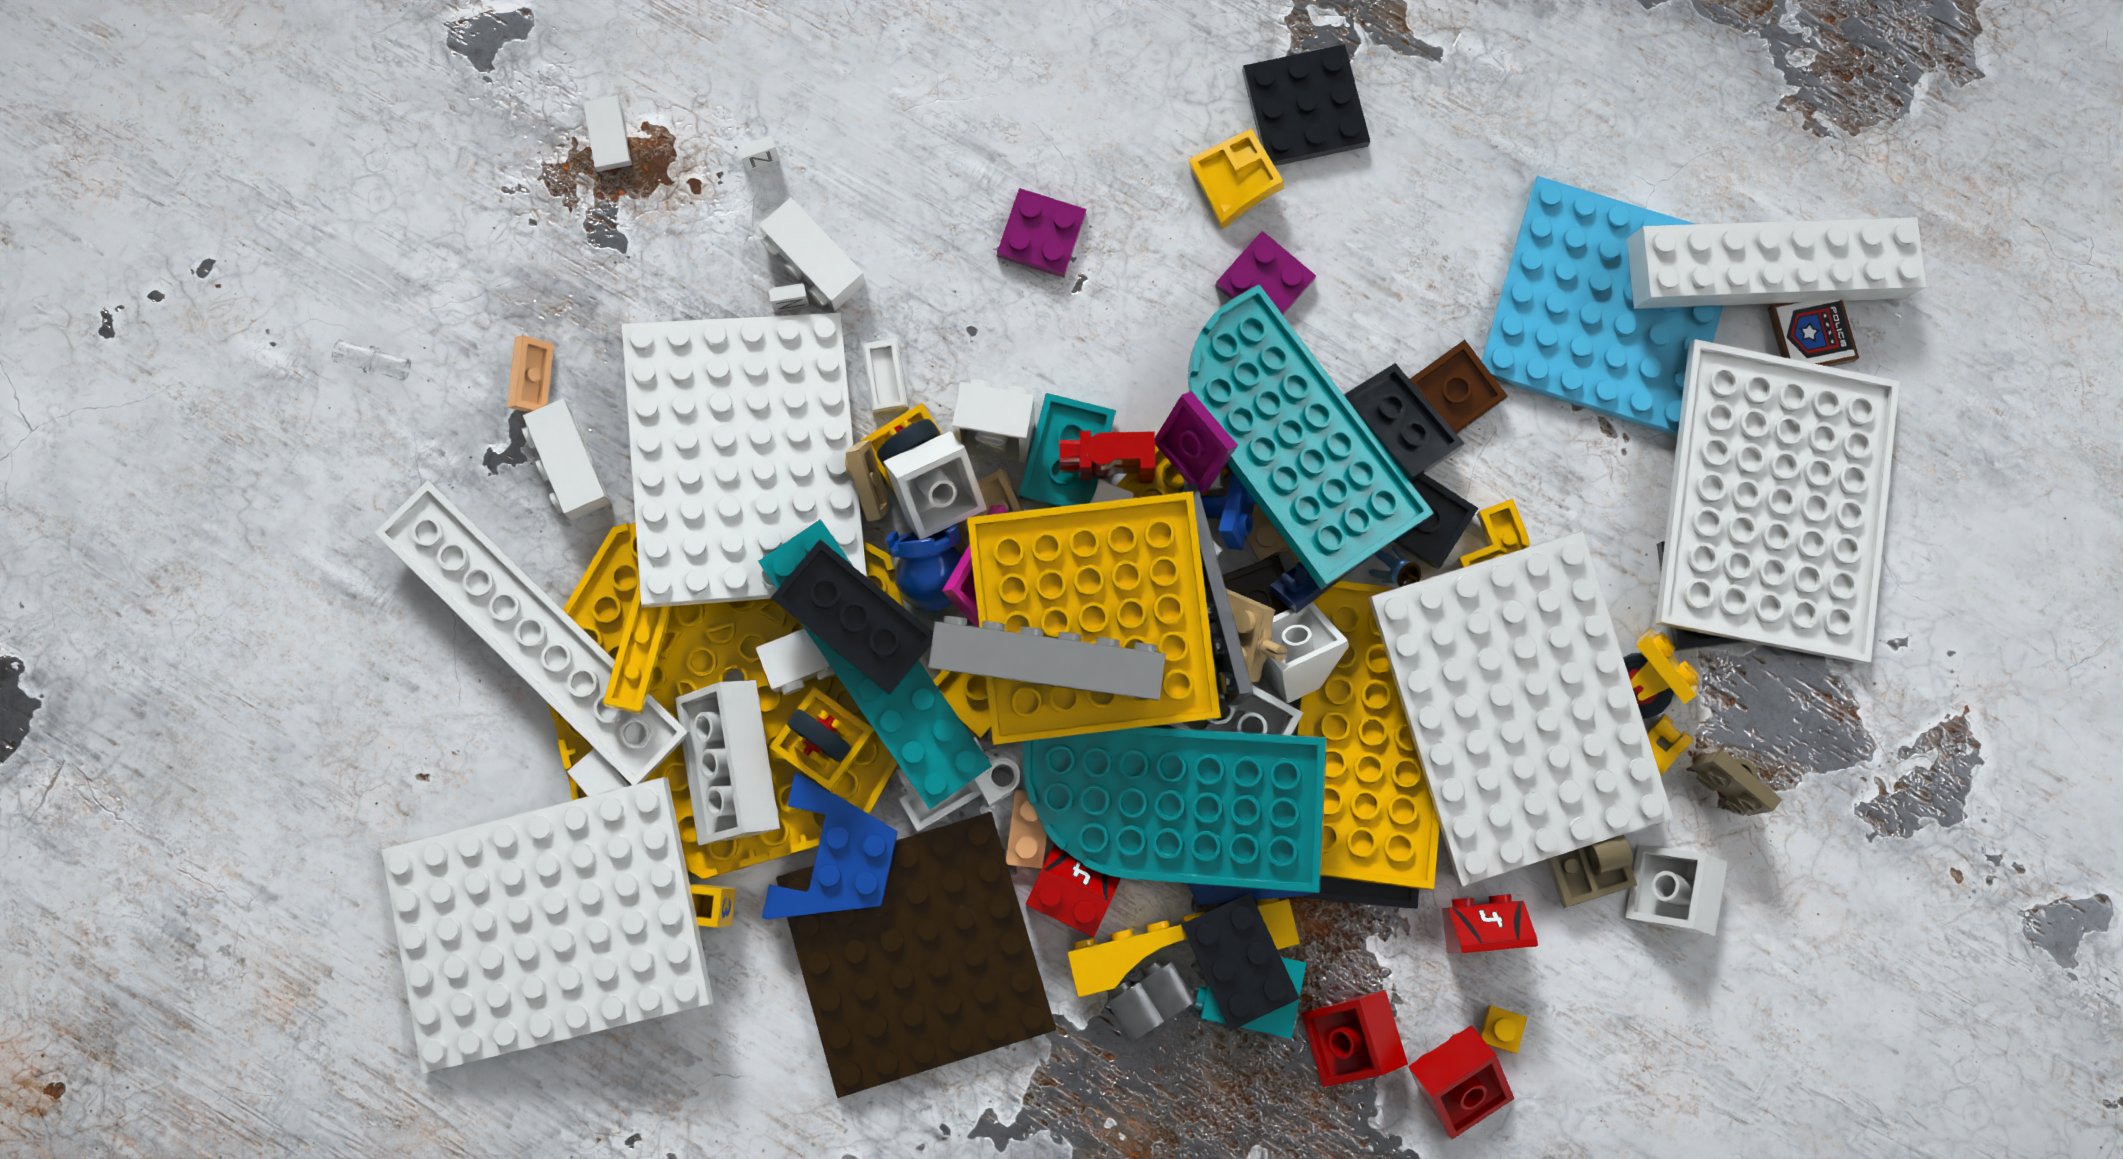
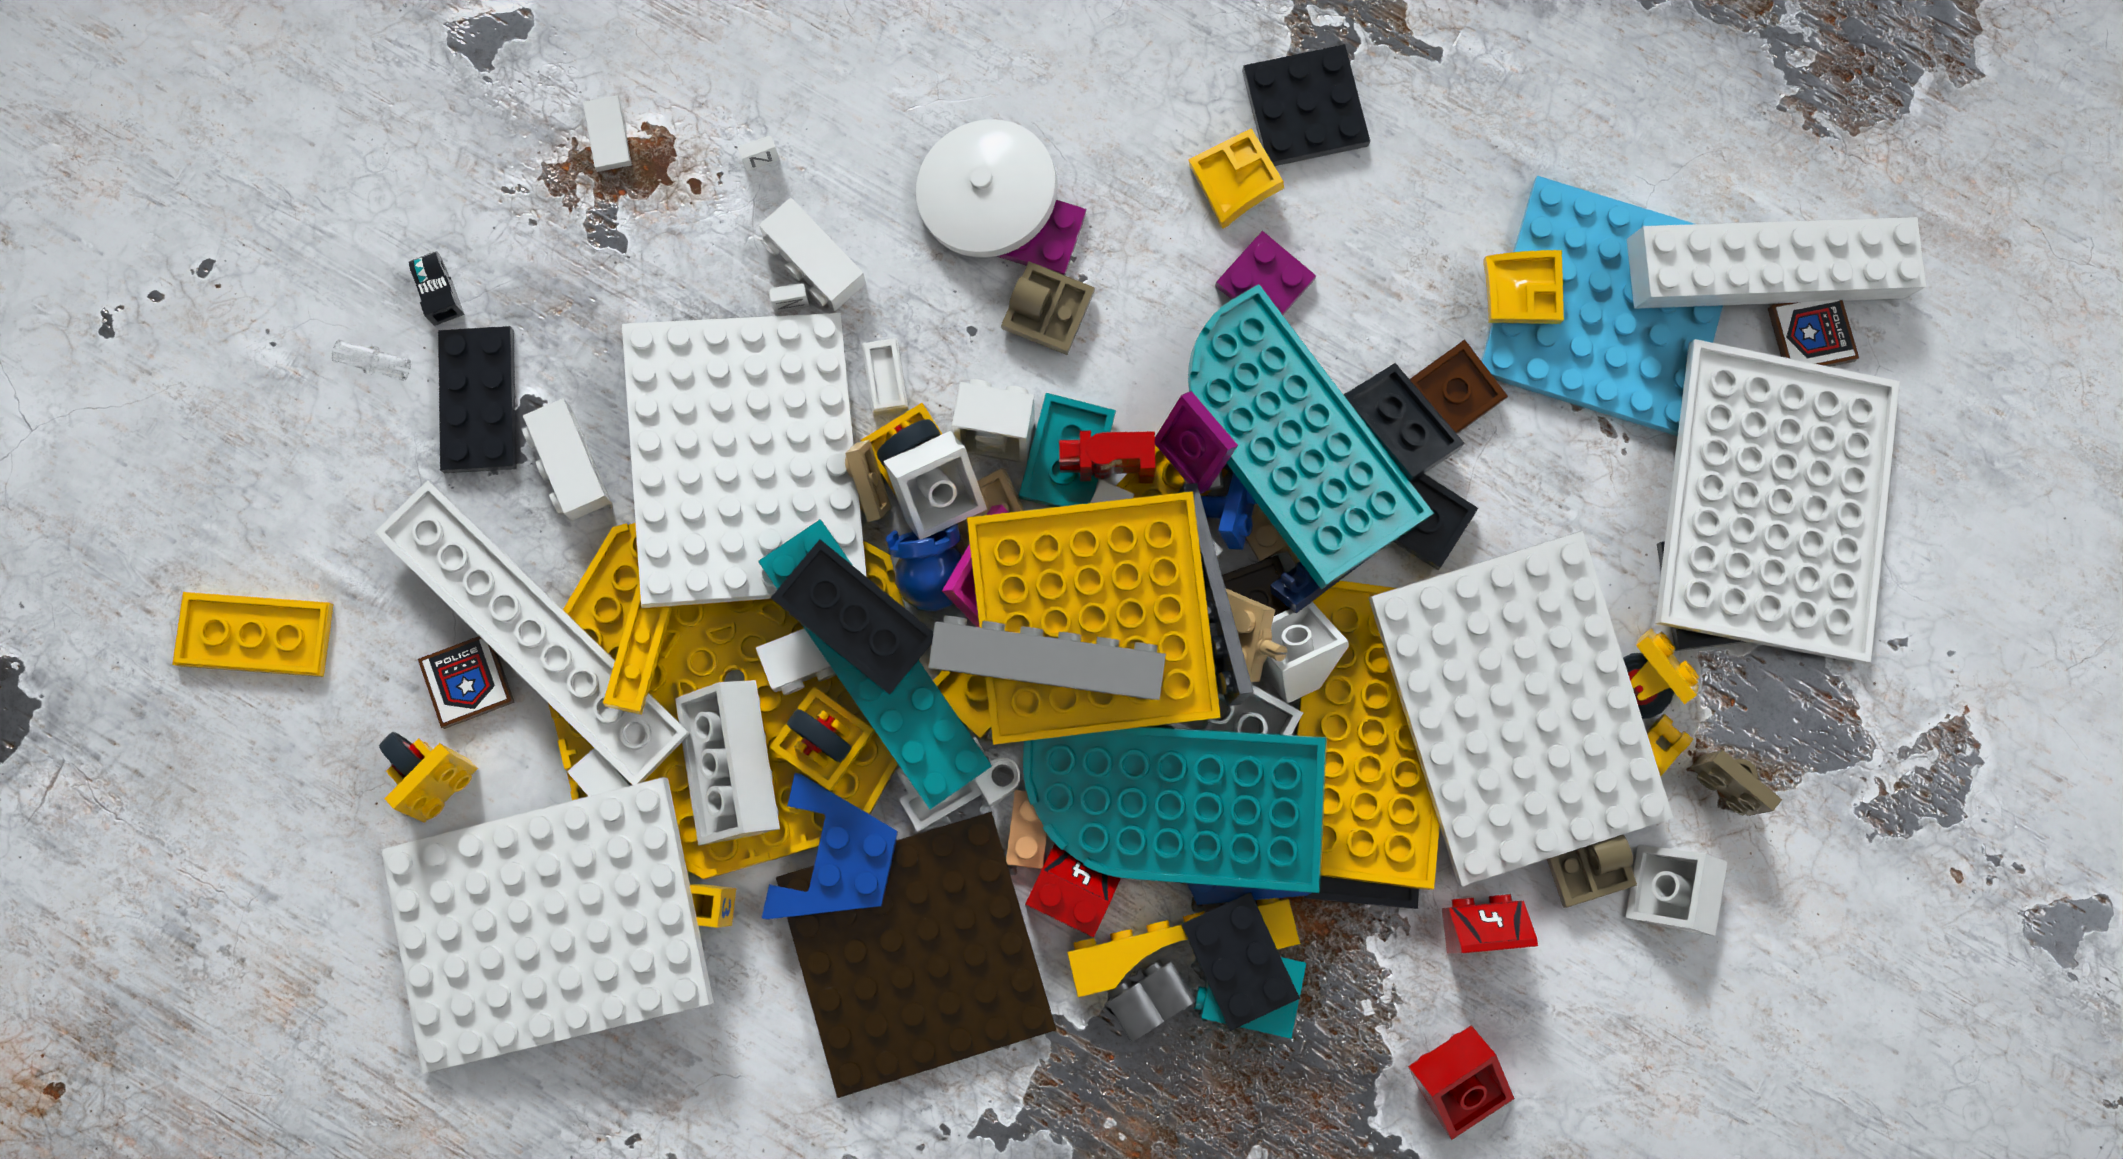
light nougat plate [507,335,554,413] -> none
red slope [1301,990,1408,1087] -> none
flat silver piece [1368,546,1421,587] -> none
yellow plate [1457,499,1530,568] -> none
yellow plate [1480,1005,1527,1054] -> none
none -> yellow tile [172,592,334,677]
none -> yellow plate [379,732,478,823]
none -> black leg [409,251,465,326]
none -> tile [418,636,515,729]
none -> black plate [438,326,517,474]
none -> white dish [916,120,1058,257]
none -> dark tan plate [1001,261,1095,355]
none -> yellow plate [1483,250,1564,324]

